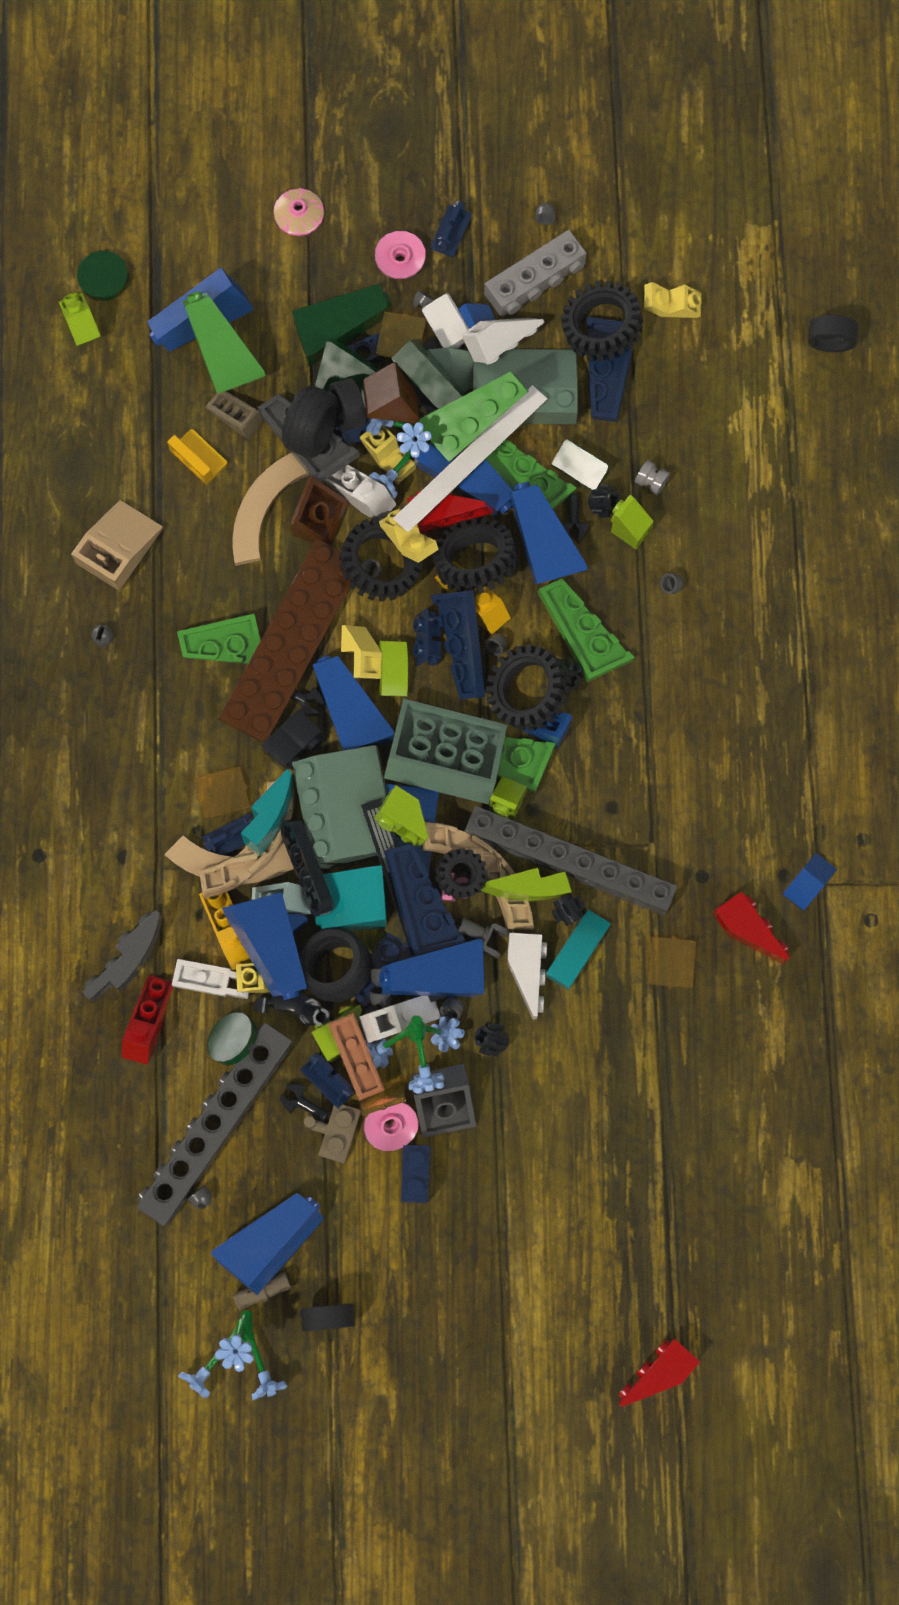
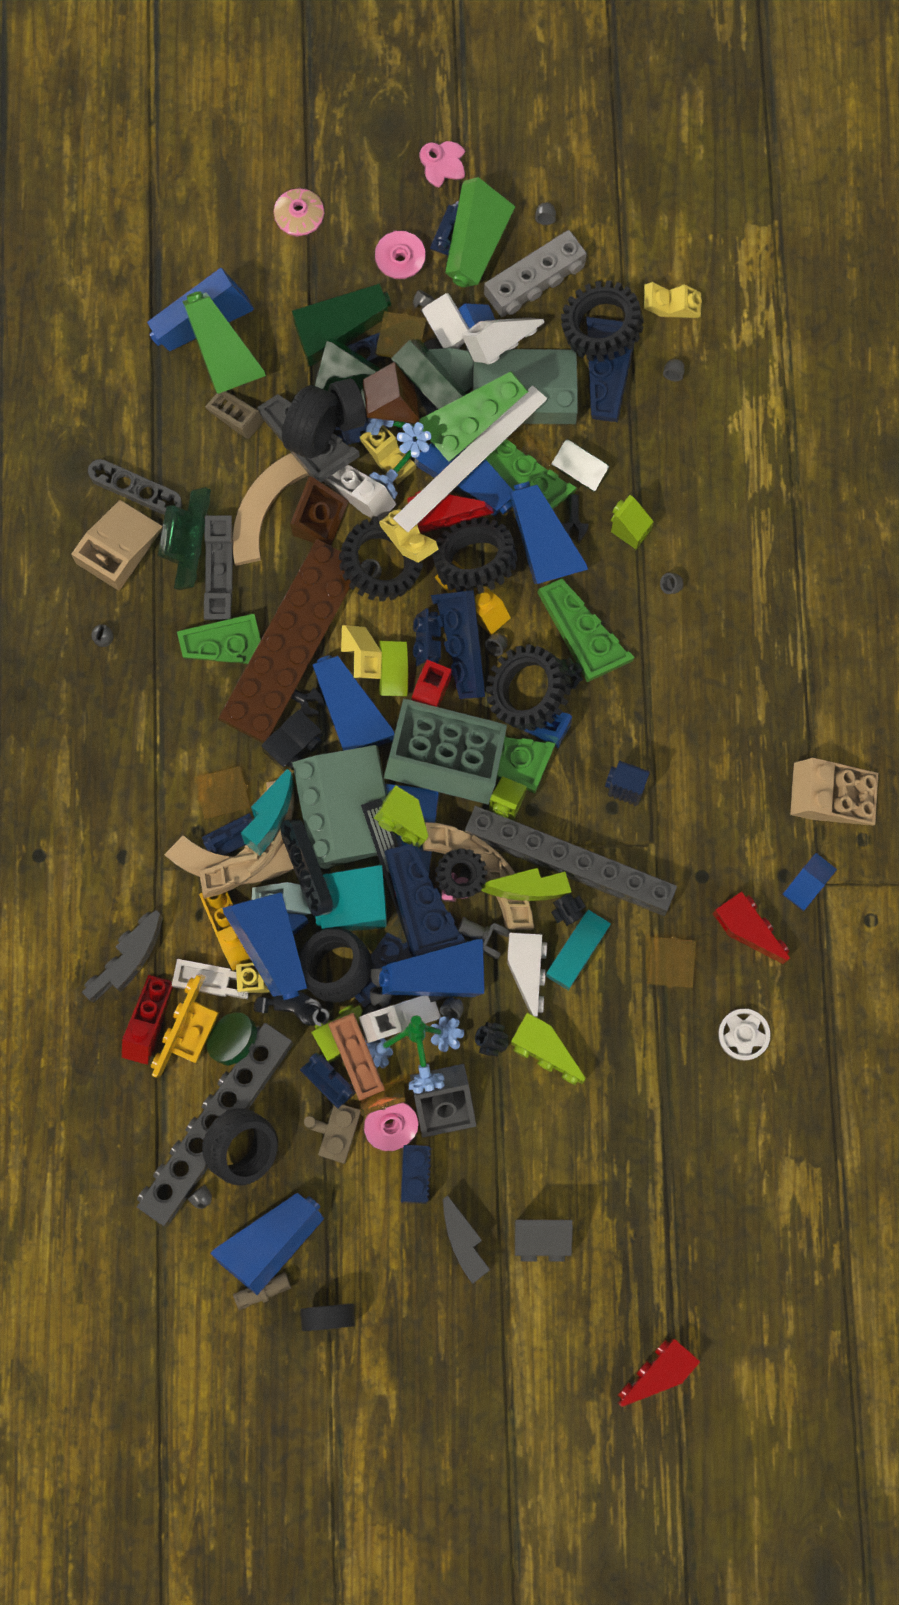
lime slope [59,293,101,346] -> none
dark green tile [77,250,129,301] -> none
yellow panel [167,429,227,485] -> none
light blue plant [178,1310,288,1401] -> none
black bar [279,1084,329,1121] -> none
black gear [588,485,621,518] -> none
light grey wheel [635,460,671,495] -> none
black tyre [808,315,858,353] -> none
none -> dark grey beam [88,459,183,517]
none -> yellow bracket [151,974,219,1078]
none -> clear green bracket [158,487,211,590]
none -> black tyre [202,1108,278,1186]
none -> dark grey slope [204,516,233,620]
none -> red slope [411,660,452,707]
none -> bright pink plate [420,141,465,188]
none -> dark grey slope [443,1196,490,1284]
none -> bright green slope [445,177,515,288]
none -> lime slope [511,1013,586,1085]
none -> dark grey slope [514,1220,572,1262]
none -> dark blue brick [605,761,650,806]
none -> dark grey hinge [663,359,685,381]
none -> white wheel [718,1009,770,1061]
none -> tan slope [790,758,878,826]

